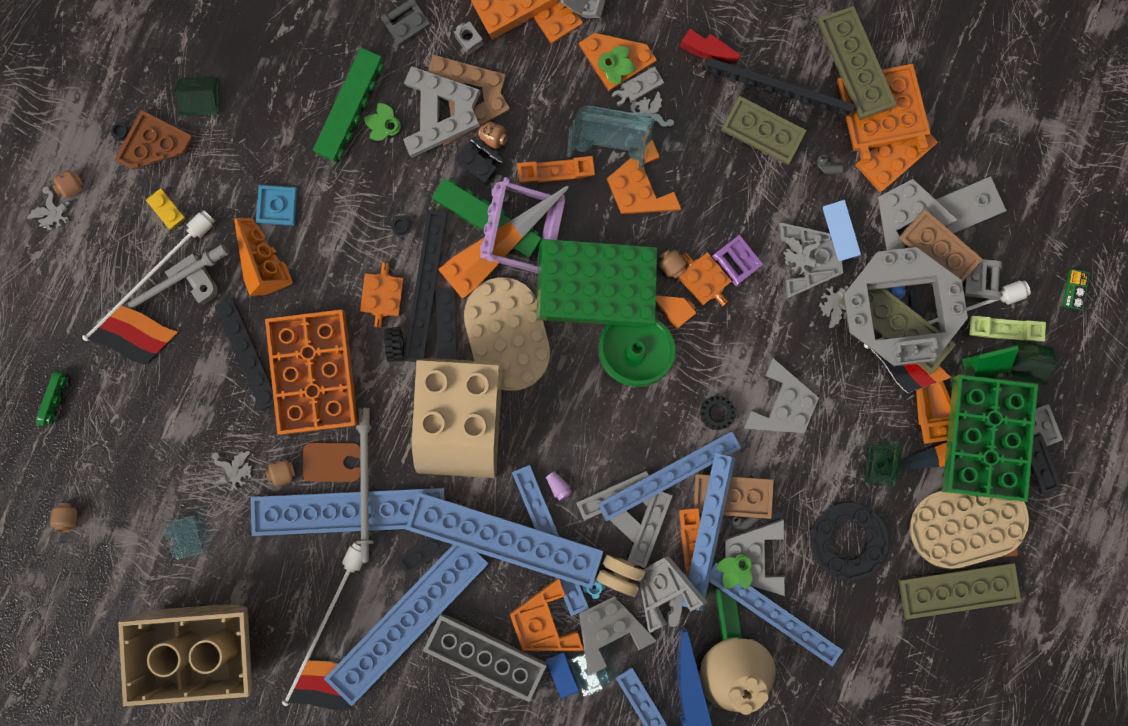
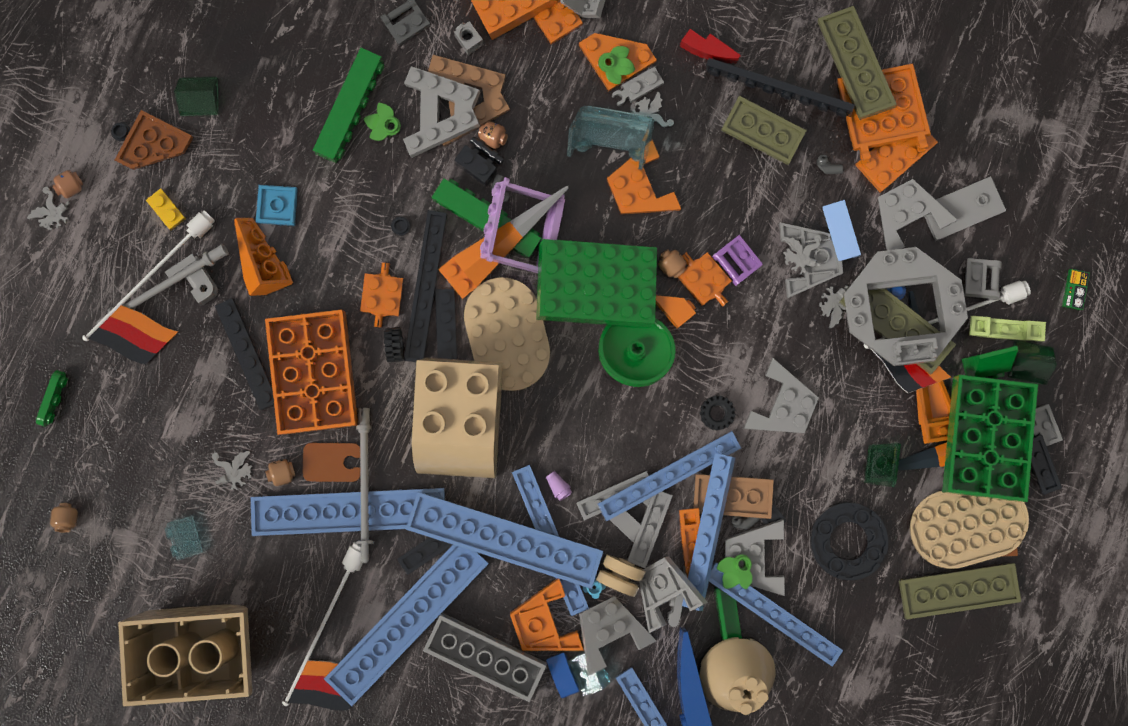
orange slope [517,156,595,183] -> none
medium nougat plate [898,209,982,282] -> none

